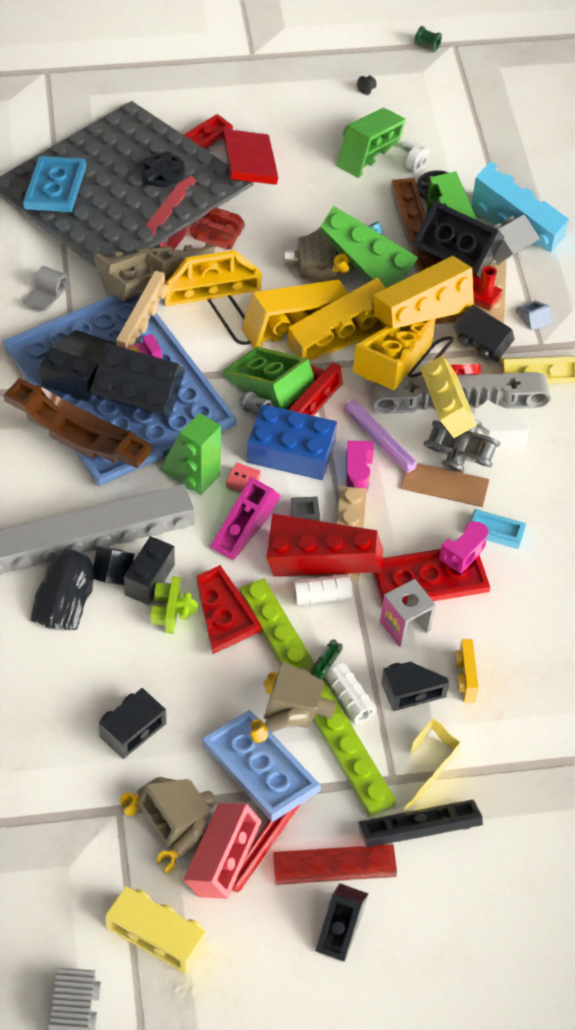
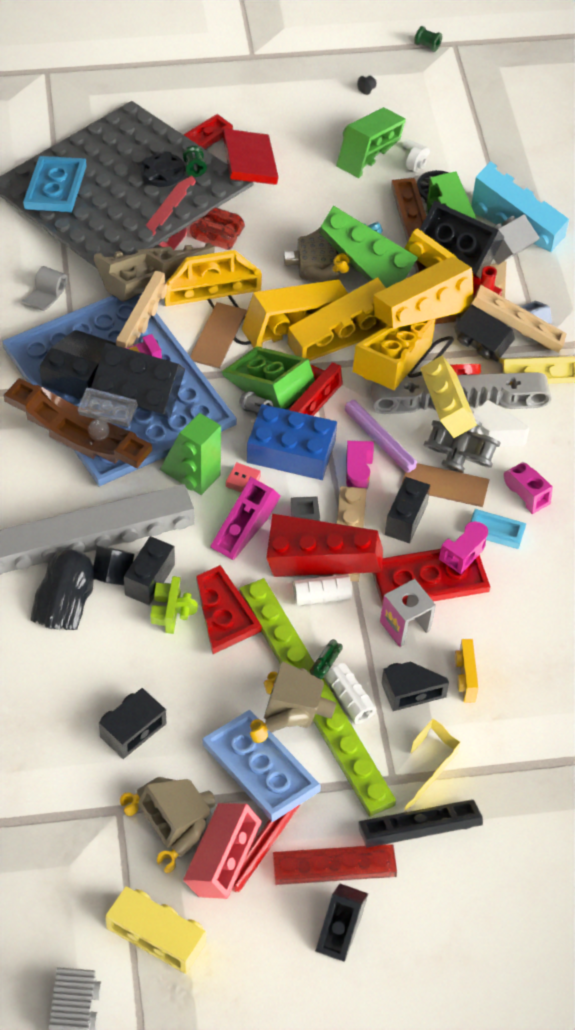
none -> clear plate [78,388,138,441]
none -> dark green bush [182,146,207,177]
none -> medium nougat piece [190,302,247,369]
none -> black brick [385,476,431,544]
none -> yellow plate [404,228,457,268]
none -> tan plate [472,285,567,353]
none -> dark pink leg [503,462,553,514]

